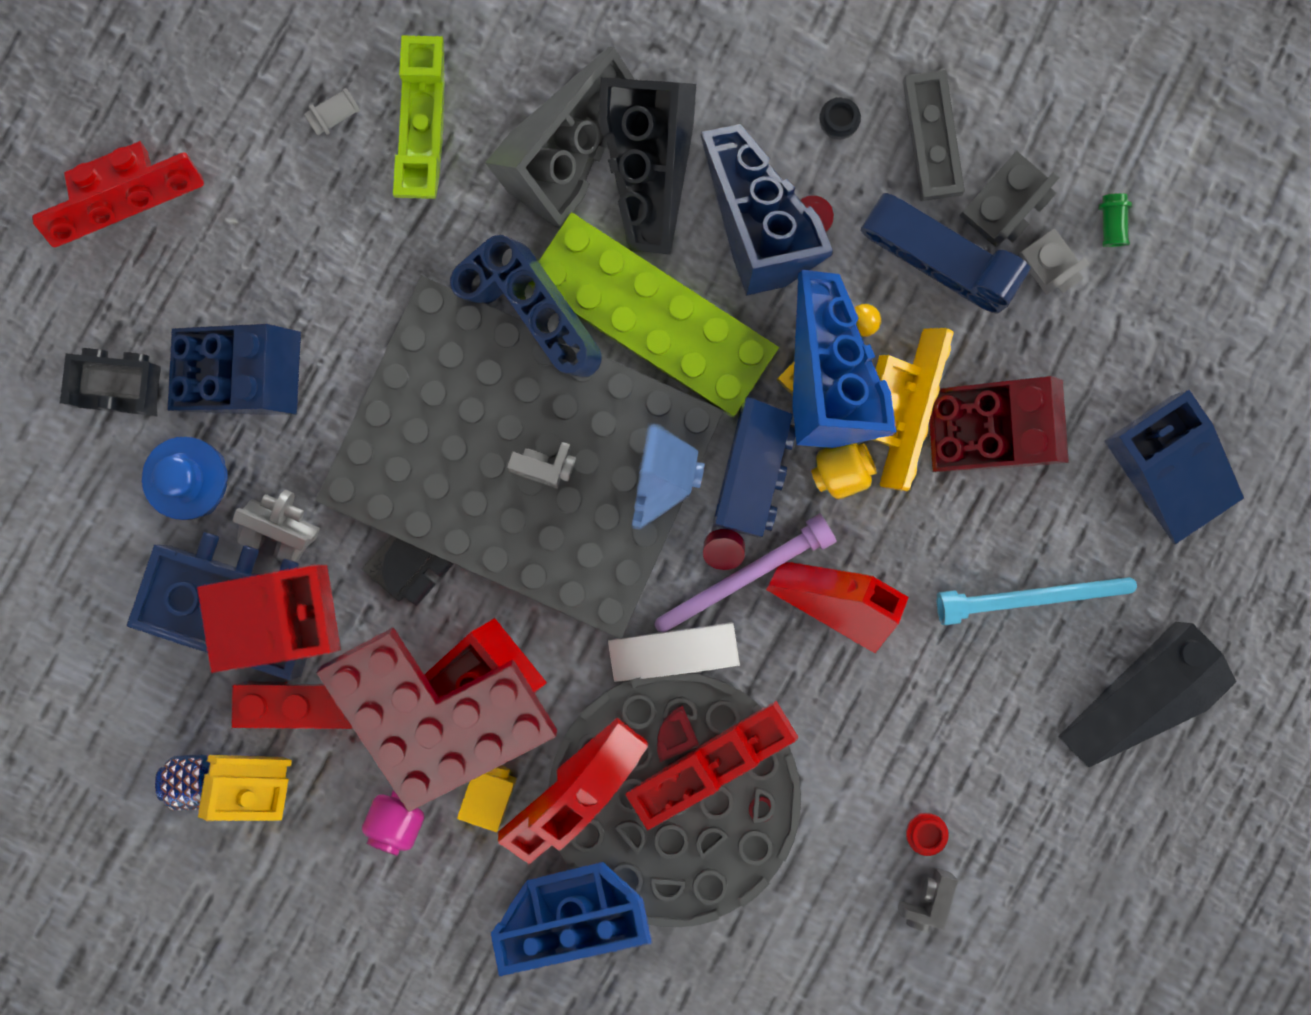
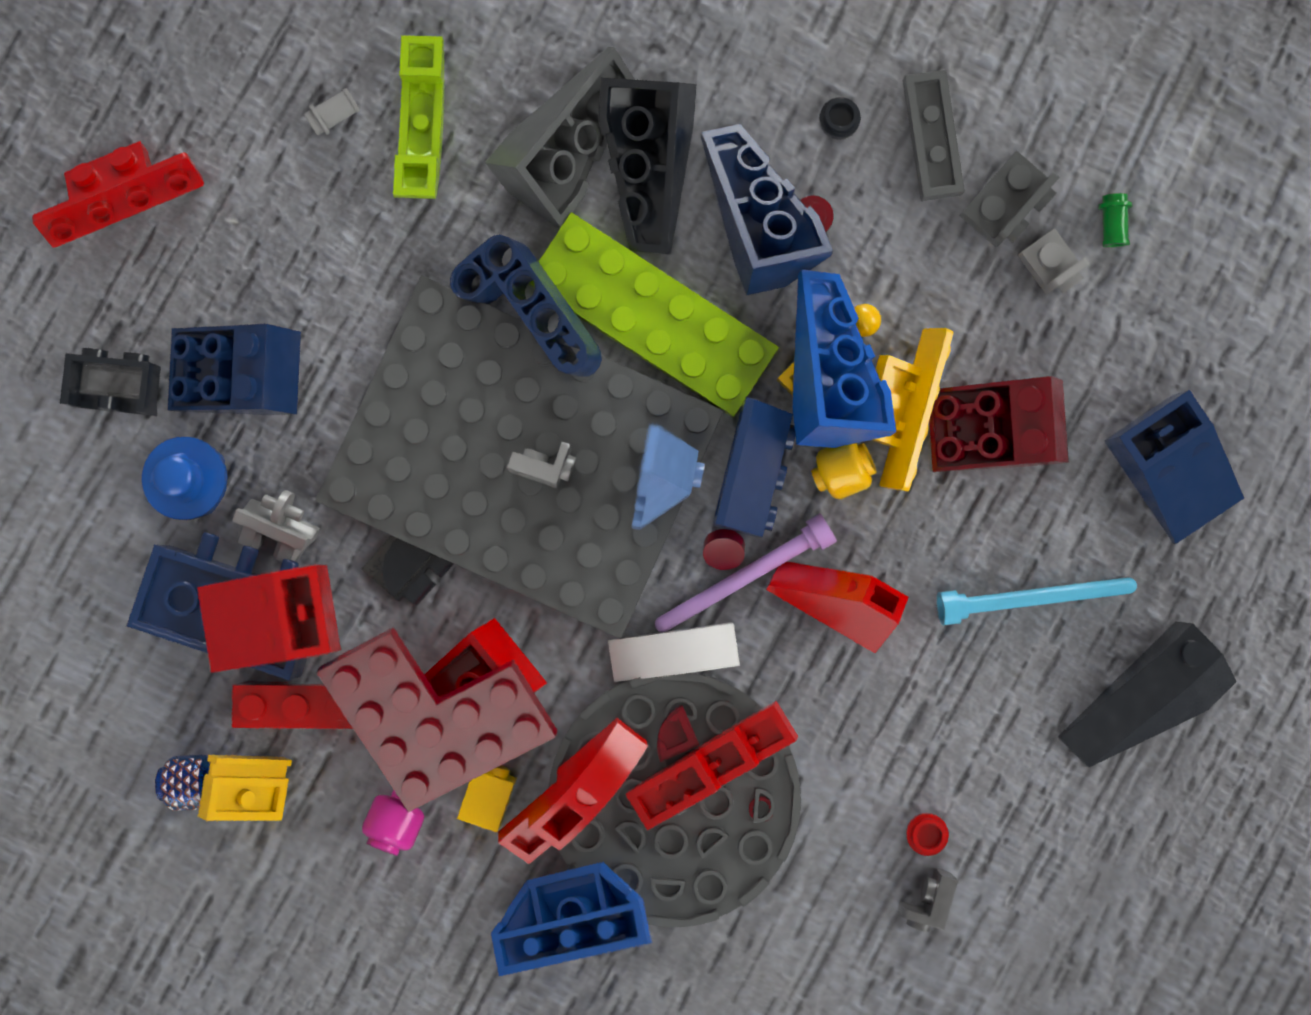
dark blue beam [861,193,1031,314] -> none

